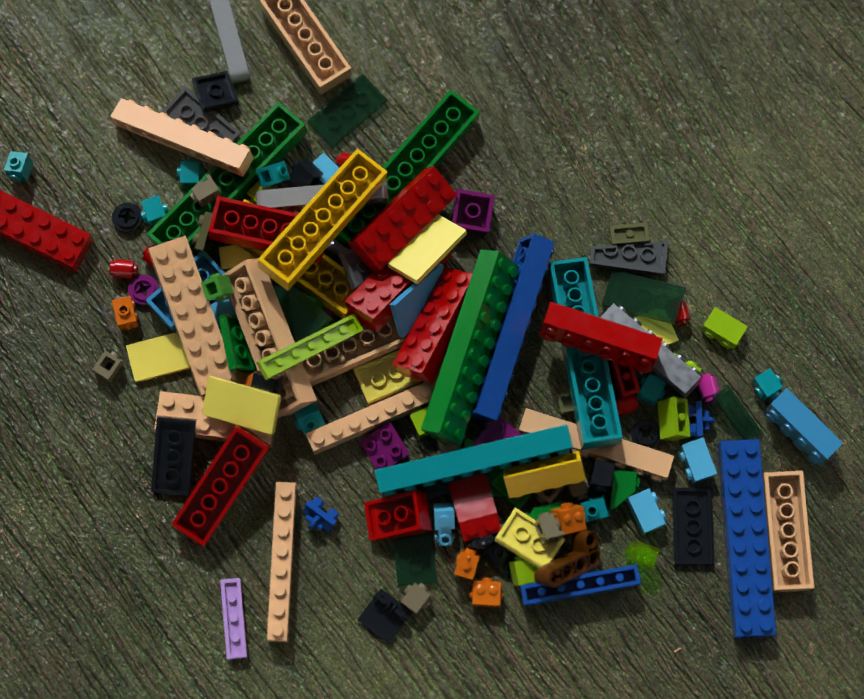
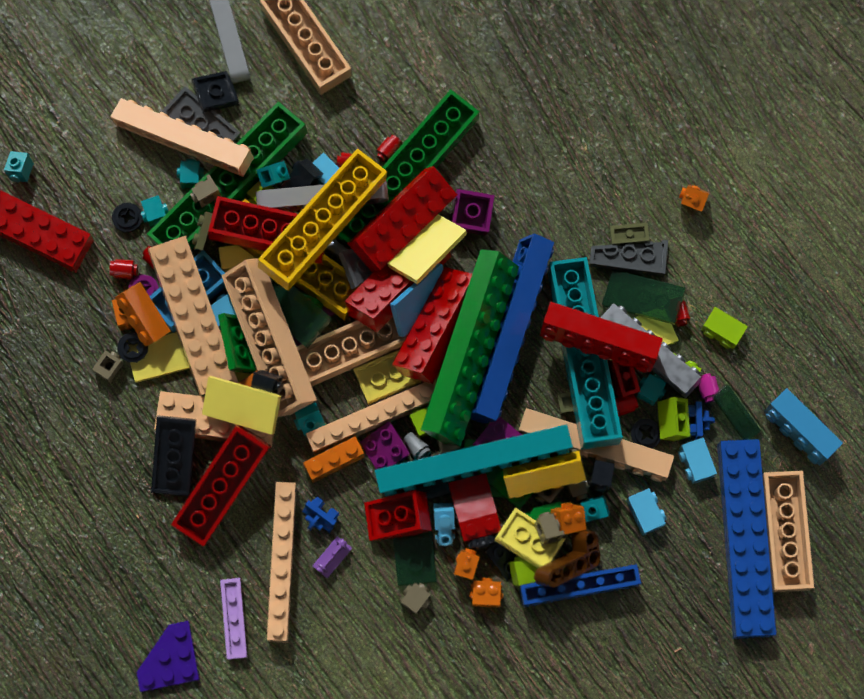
bright green brick [201,273,234,302] -> none
lime plate [256,314,364,380] -> none
clear green tile [307,74,388,149] -> none
black hinge [357,589,412,644] -> none
green slope [608,470,640,511] -> none
clear neon green head [624,541,659,569] -> none
black tile [672,488,714,566] -> none
teal brick [751,368,783,401] -> none
none -> orange brick [115,282,171,346]
none -> black gear [117,332,148,363]
none -> dark purple plate [137,621,200,692]
none -> orange brick [303,436,365,483]
none -> medium lavender hinge [313,536,352,578]
none -> red brick [376,135,403,163]
none -> light grey cone [404,432,431,459]
none -> orange head [679,184,709,212]

